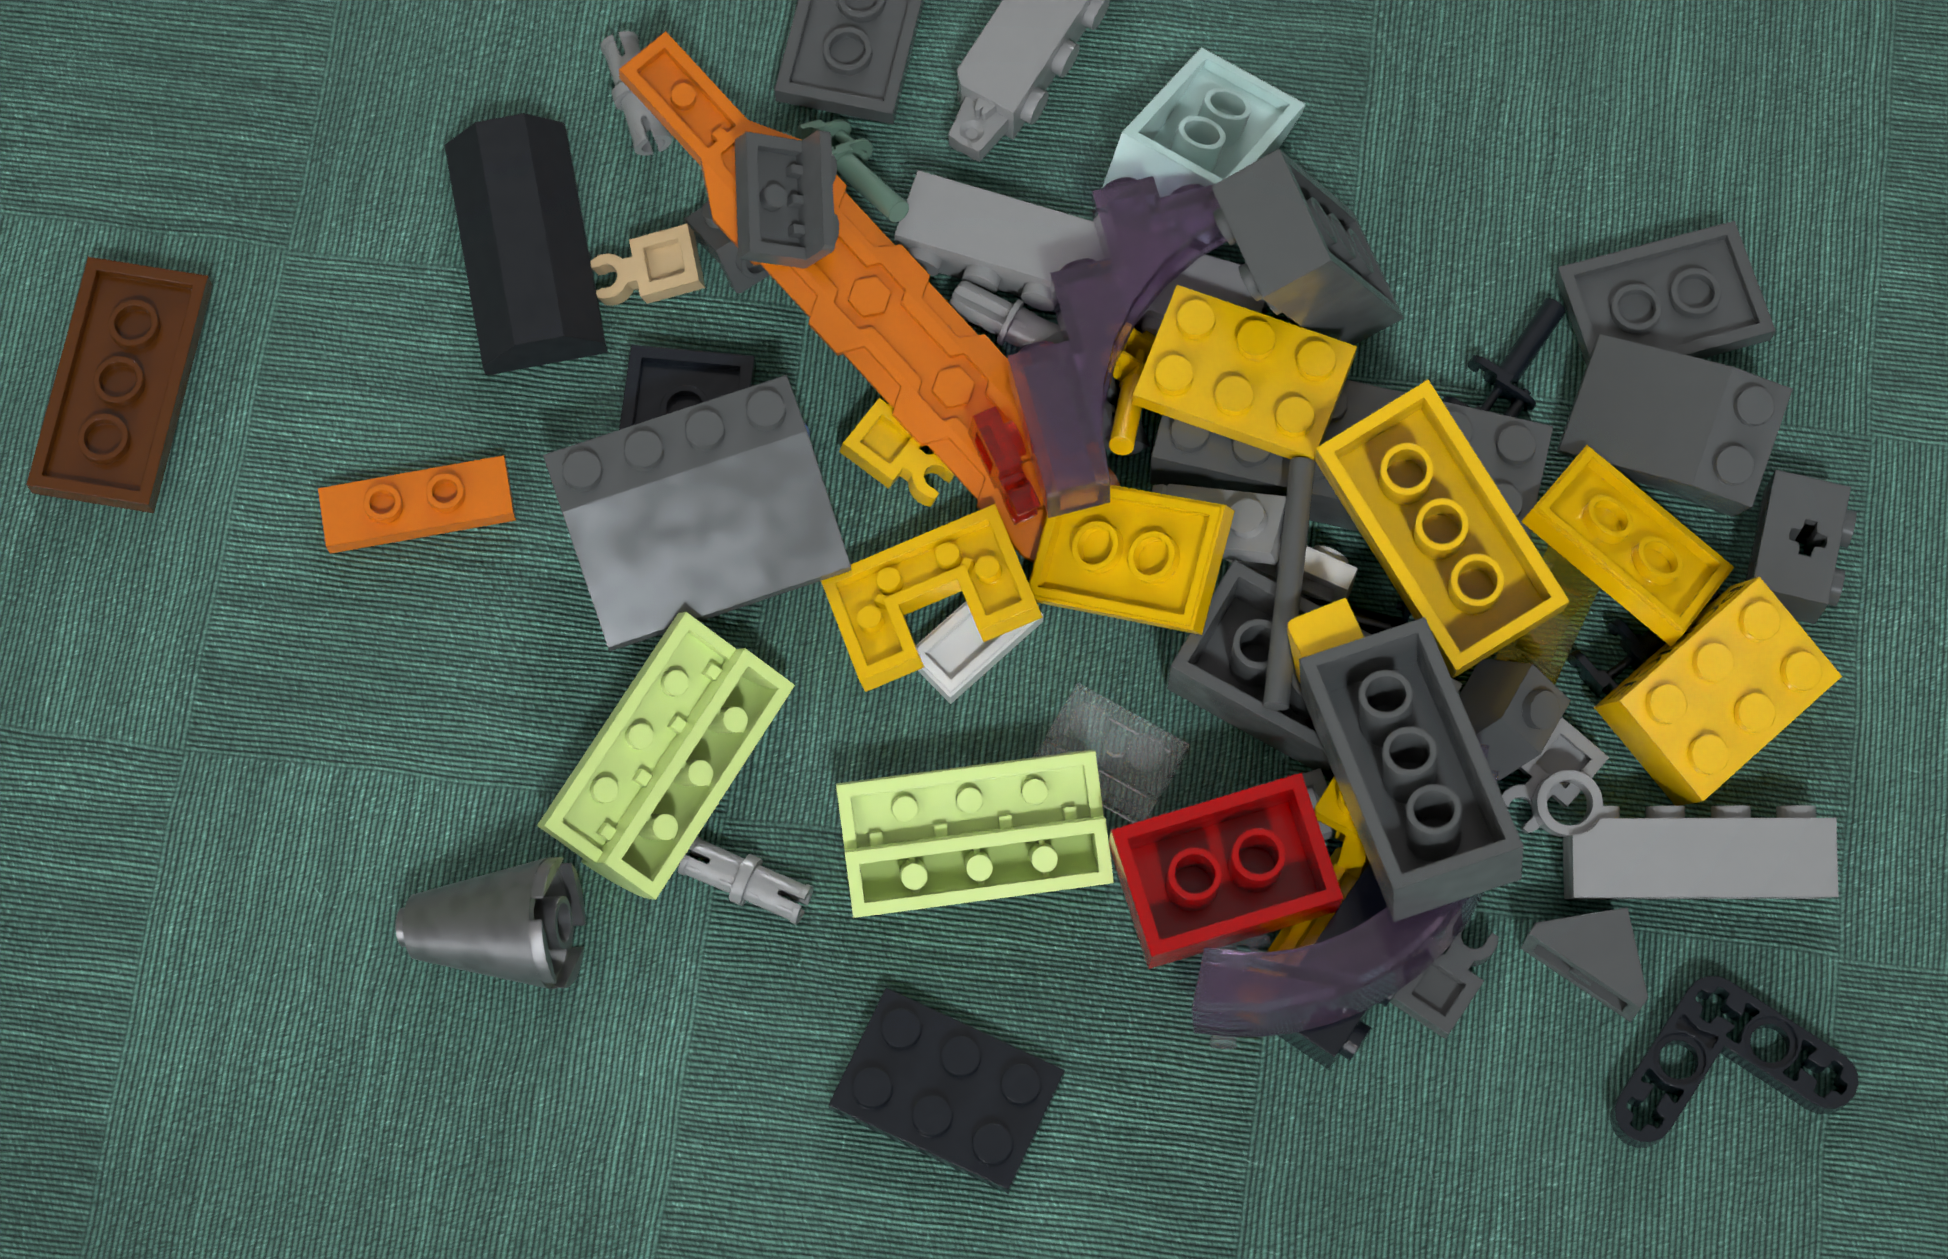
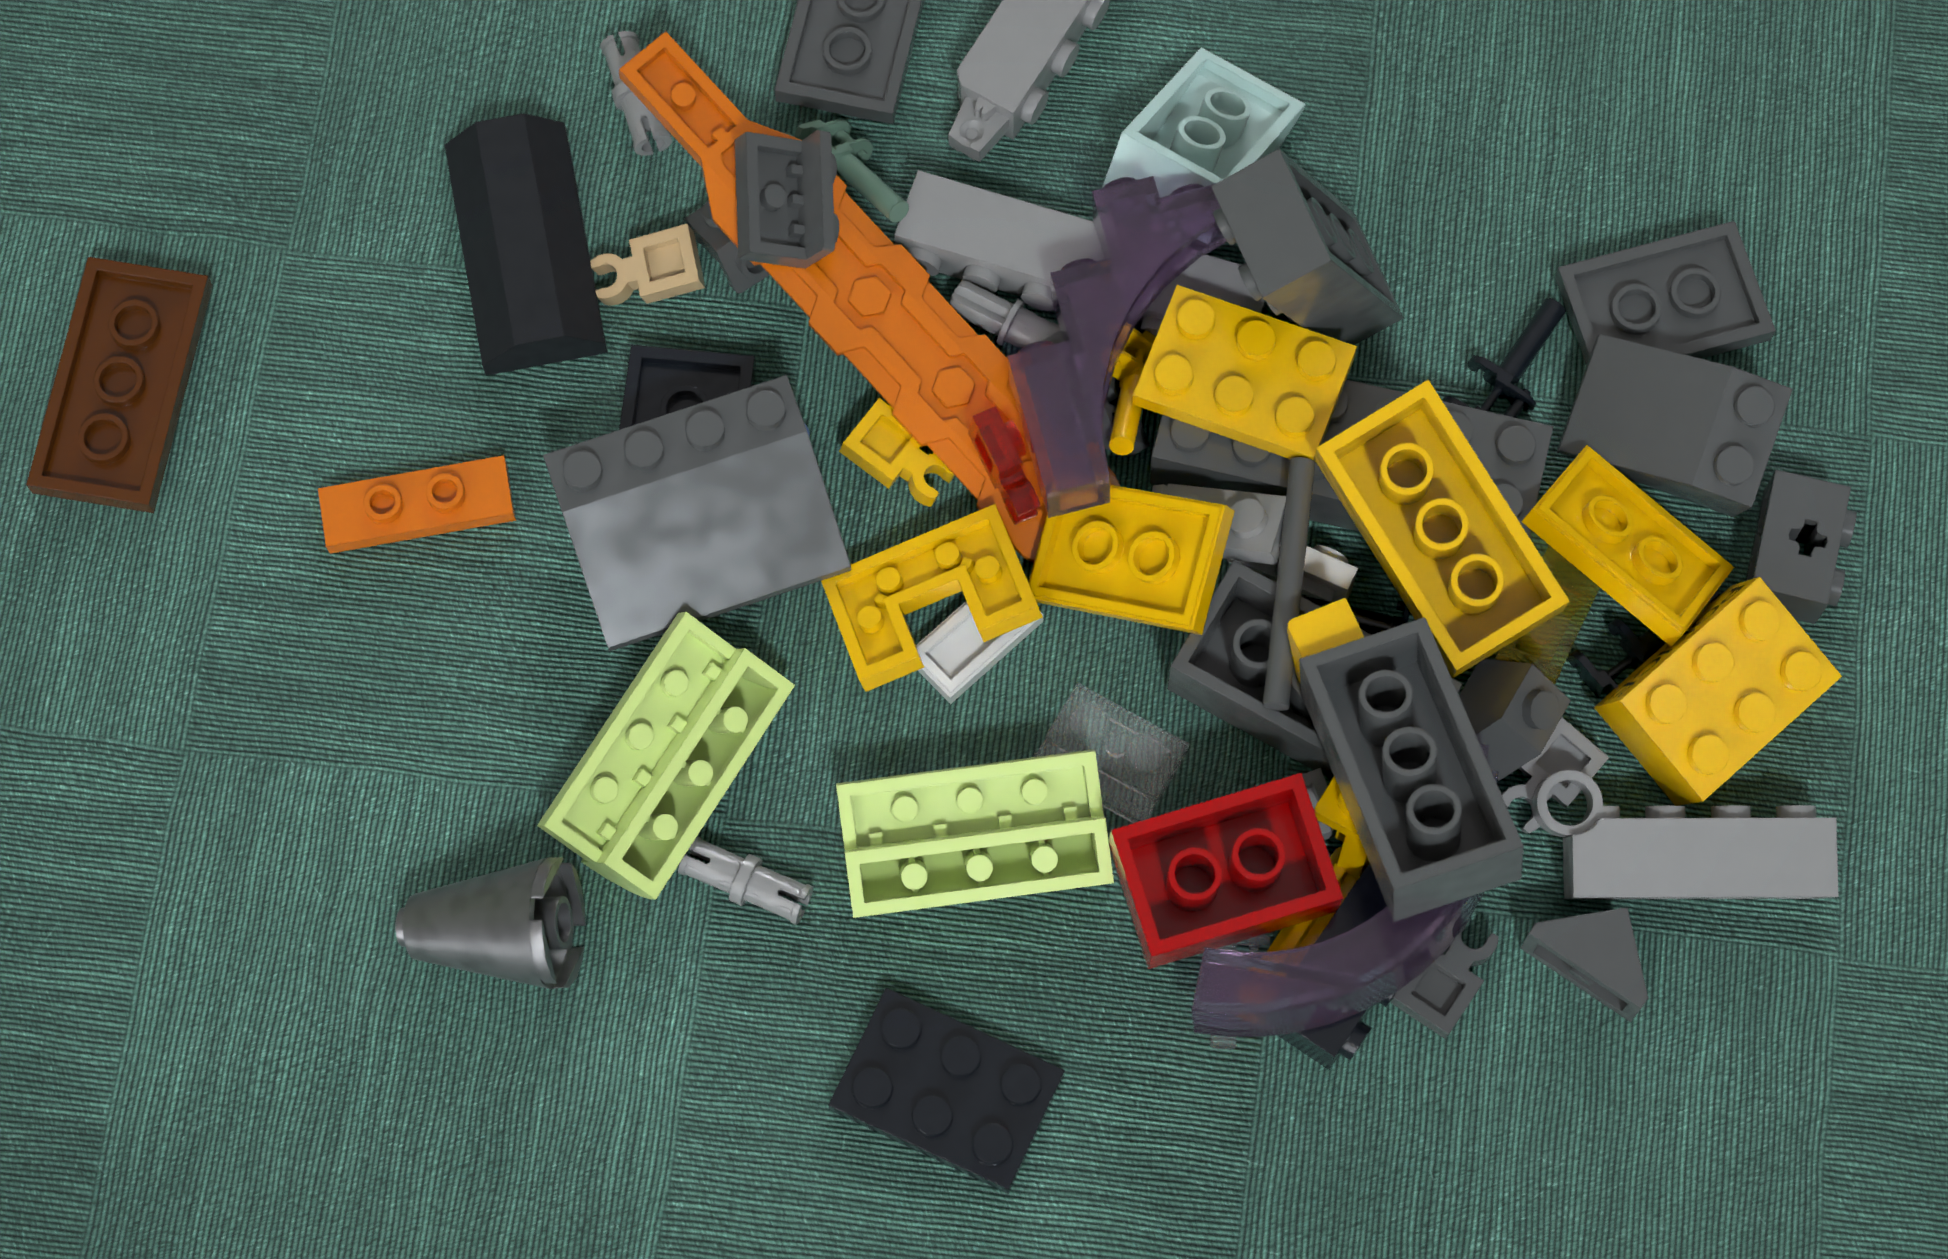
black beam [1610,976,1859,1148] -> none

